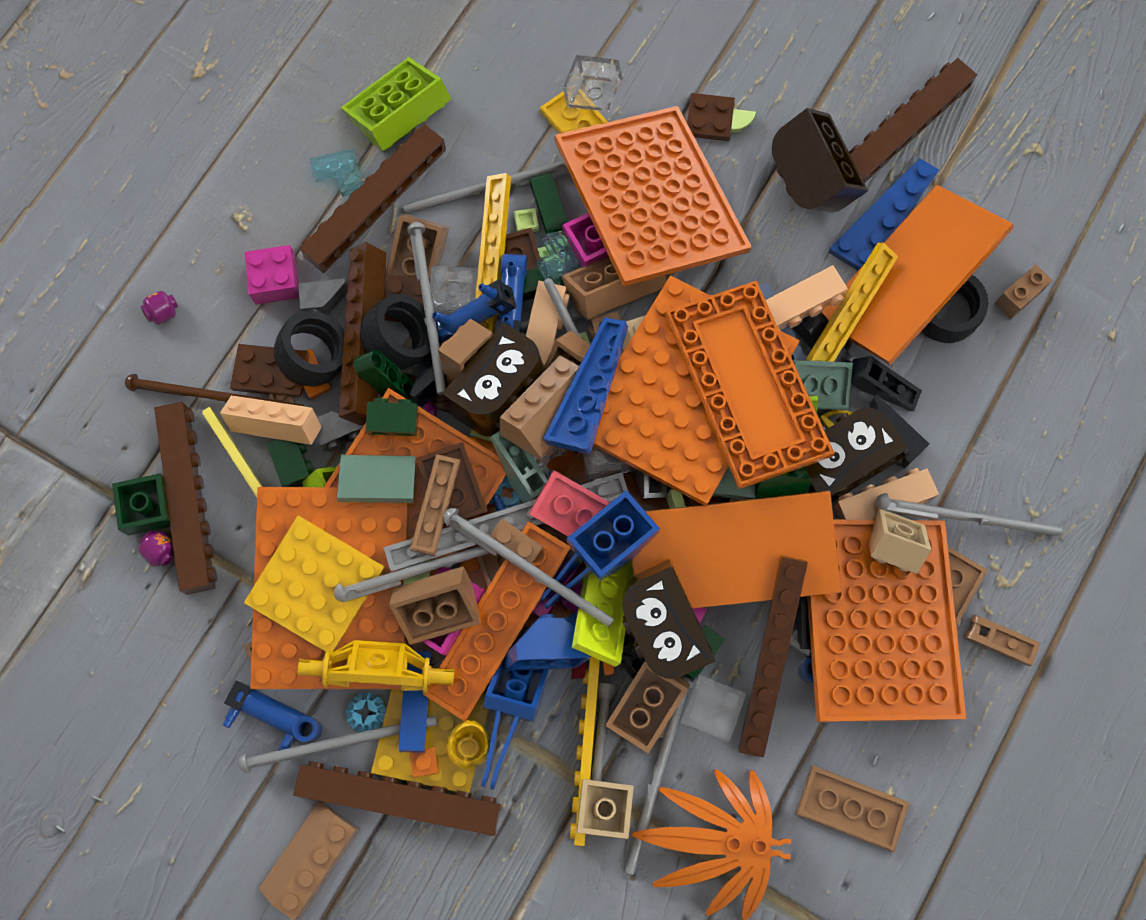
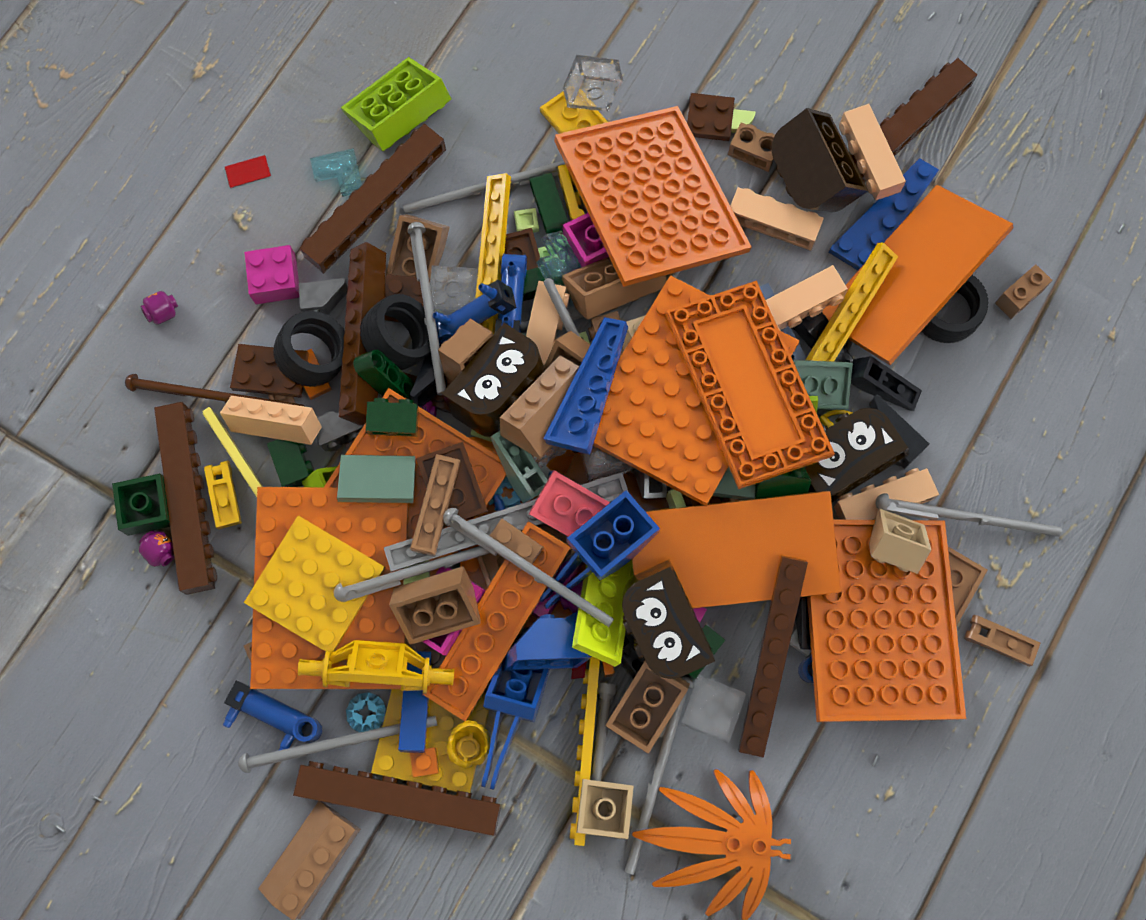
medium nougat tile [795,765,910,852] -> none
none -> yellow plate [204,460,242,530]
none -> red sticker [225,155,271,188]
none -> yellow plate [558,164,585,221]
none -> medium nougat brick [728,122,775,172]
none -> light nougat brick [730,187,824,251]
none -> light nougat brick [839,104,906,201]

